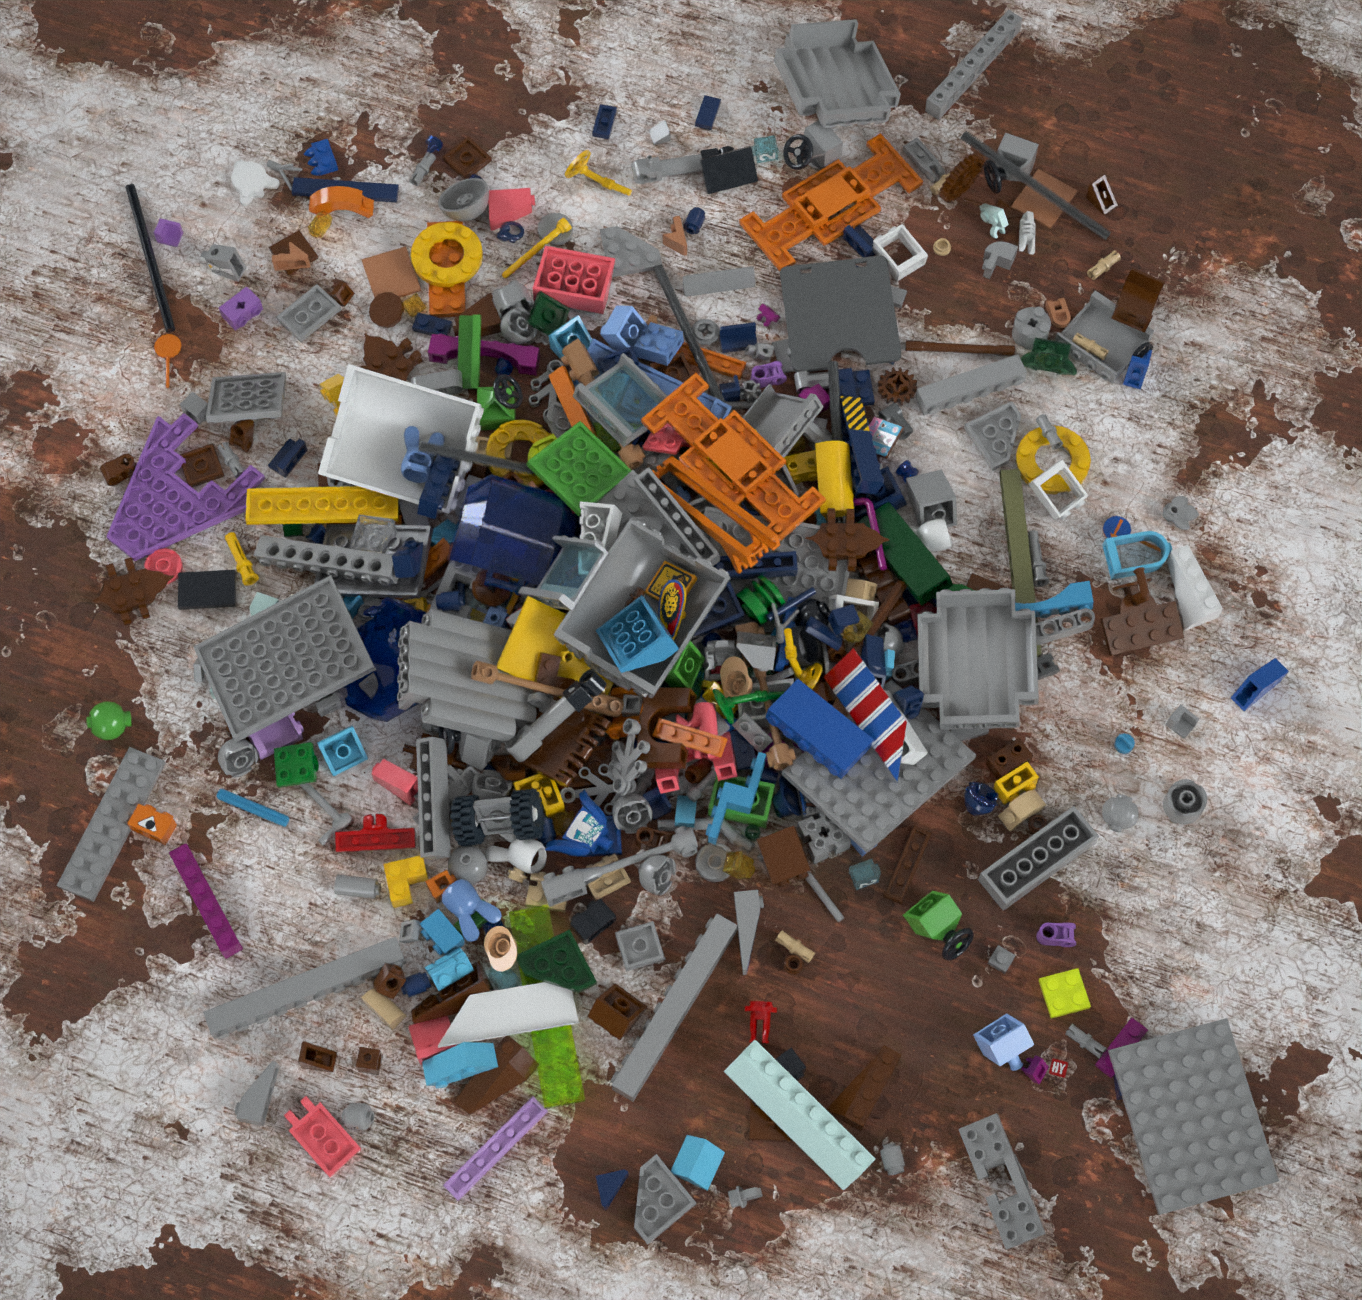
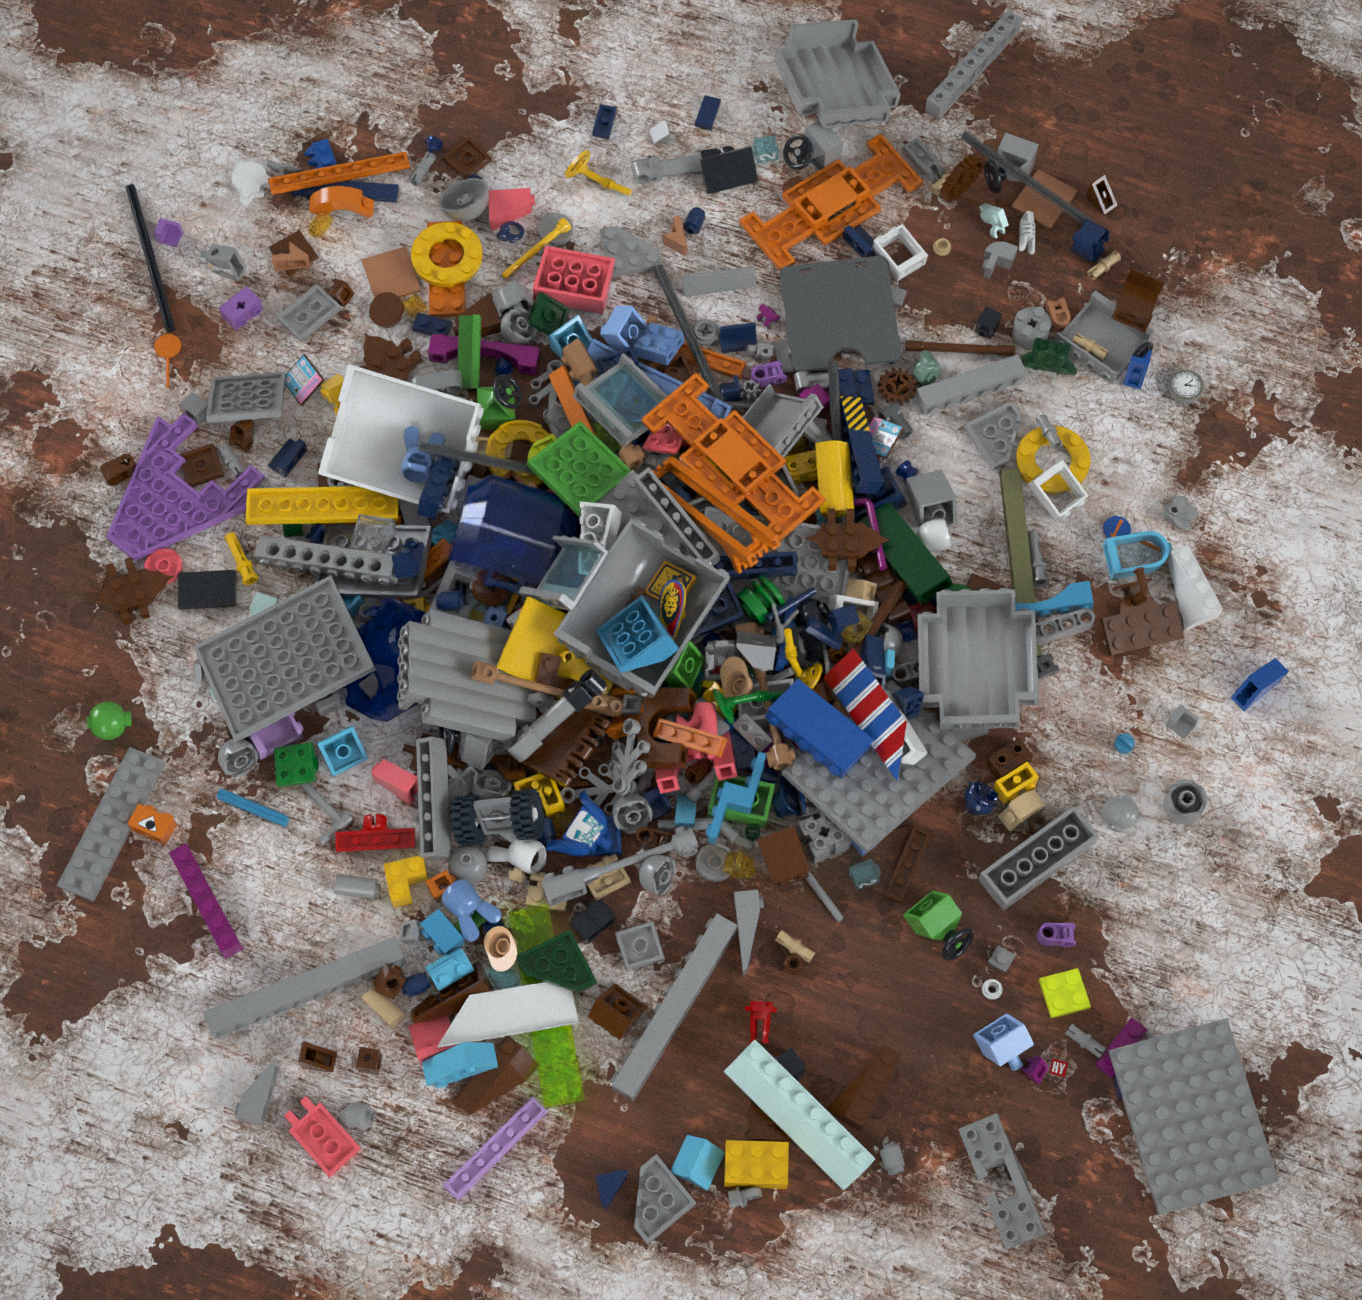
none -> orange tile [268,152,410,195]
none -> piece [286,354,325,406]
none -> yellow brick [724,1140,789,1189]
none -> sand green head [913,350,941,386]
none -> black brick [975,306,1002,339]
none -> white plate [982,979,1003,1000]
none -> dark blue brick [1071,219,1110,262]
none -> tile [1167,369,1205,404]

